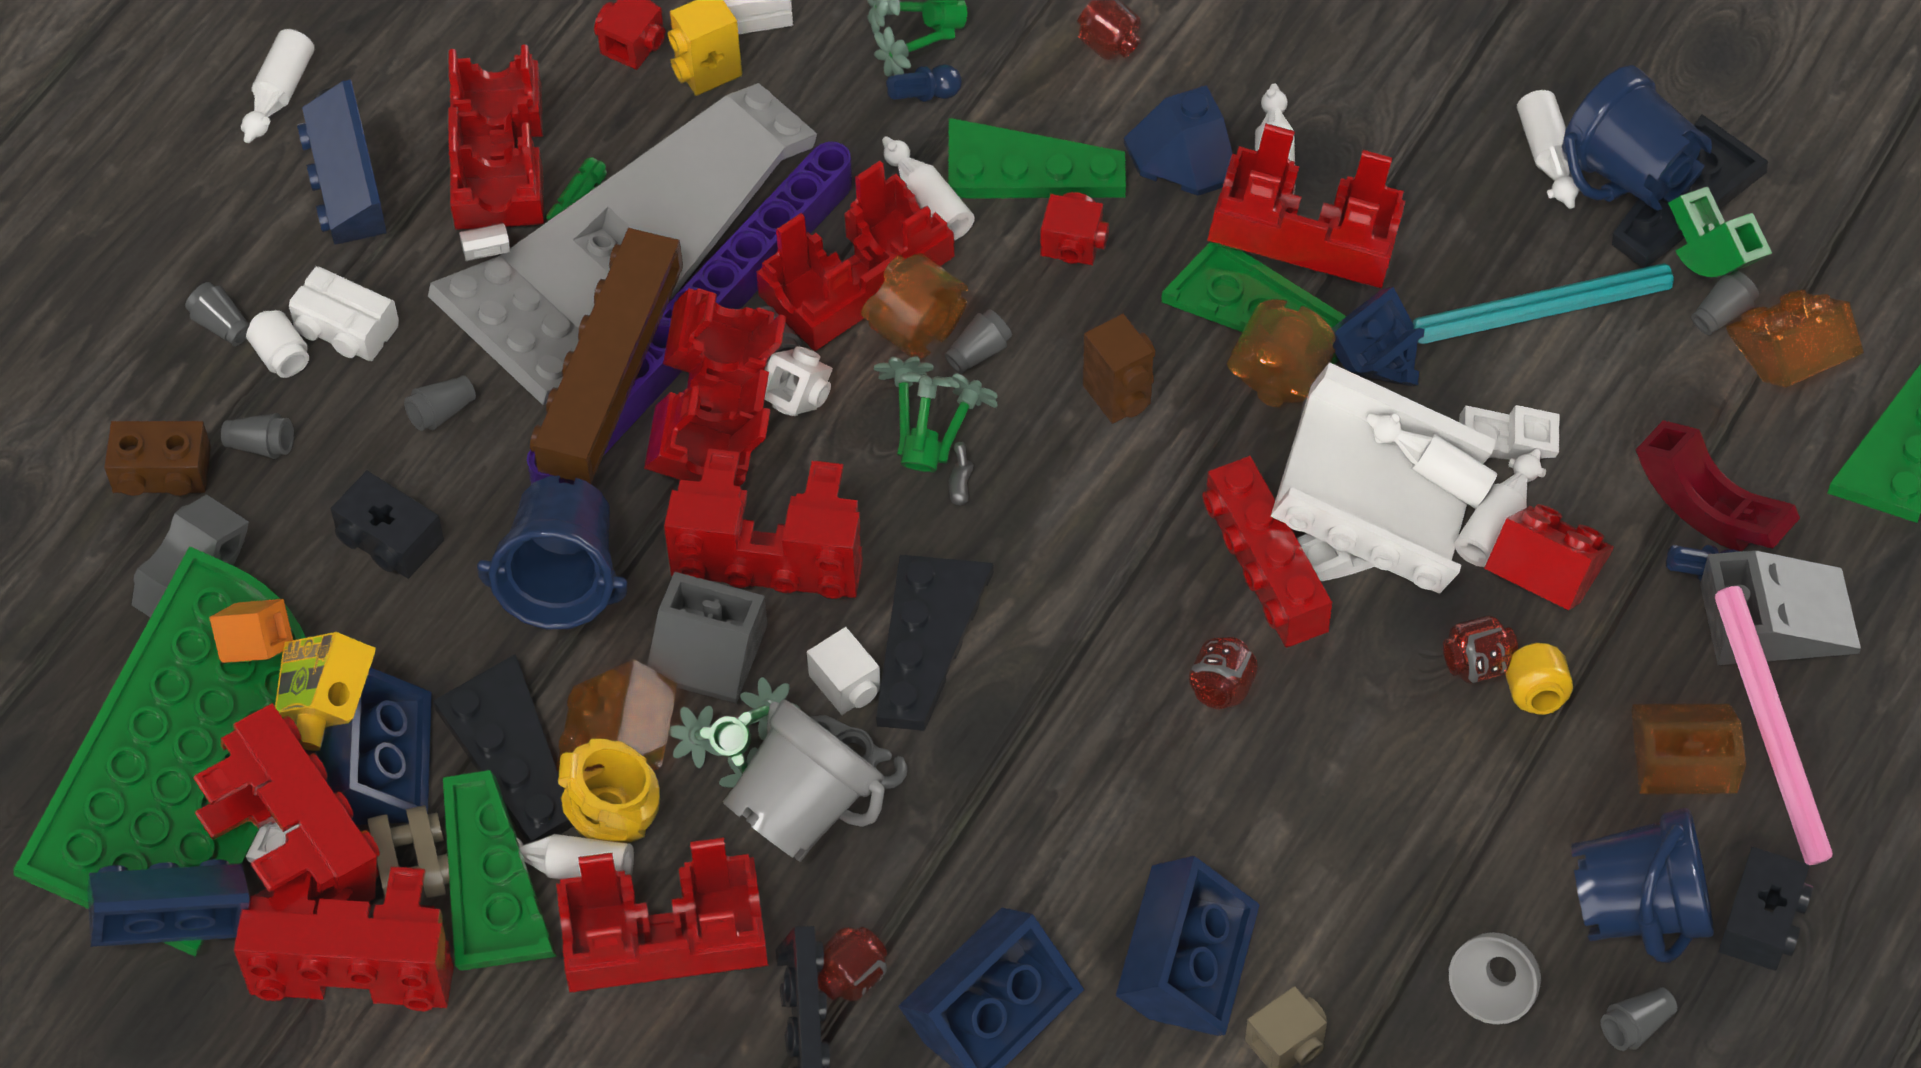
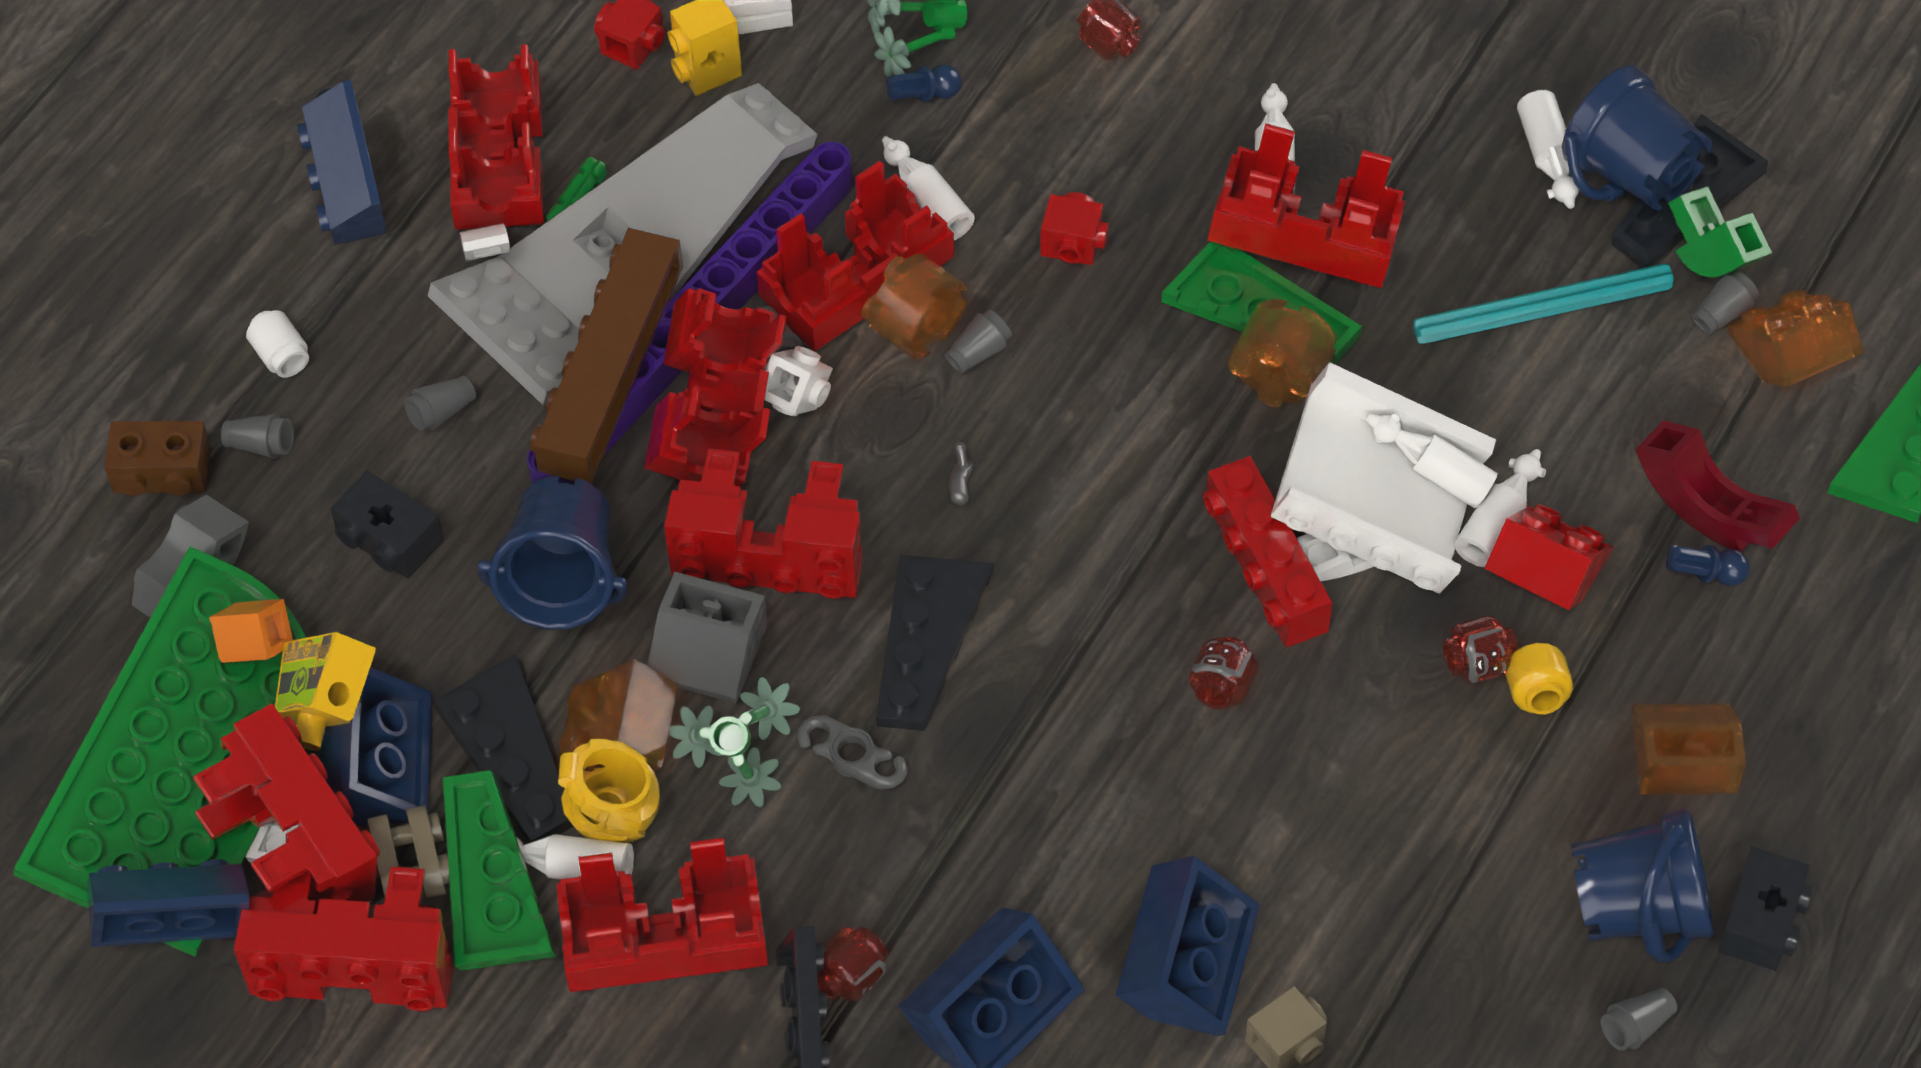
dark grey cone [185,282,250,346] -> none
white wheel [241,29,314,143] -> none
white brick [289,266,399,361] -> none
light grey piece [723,699,885,862] -> none
white brick [807,627,881,715] -> none
plant [874,356,998,472] -> none
green wing [948,118,1126,198] -> none
reddish brown brick [1083,313,1156,424] -> none
dark blue slope [1124,85,1233,196] -> none
dark blue slope [1323,287,1425,386] -> none
light grey piece [1449,932,1541,1024] -> none
white slope [1459,405,1559,460] -> none
slope [1700,550,1861,665] -> none
bright pink axle [1715,586,1833,865] -> none

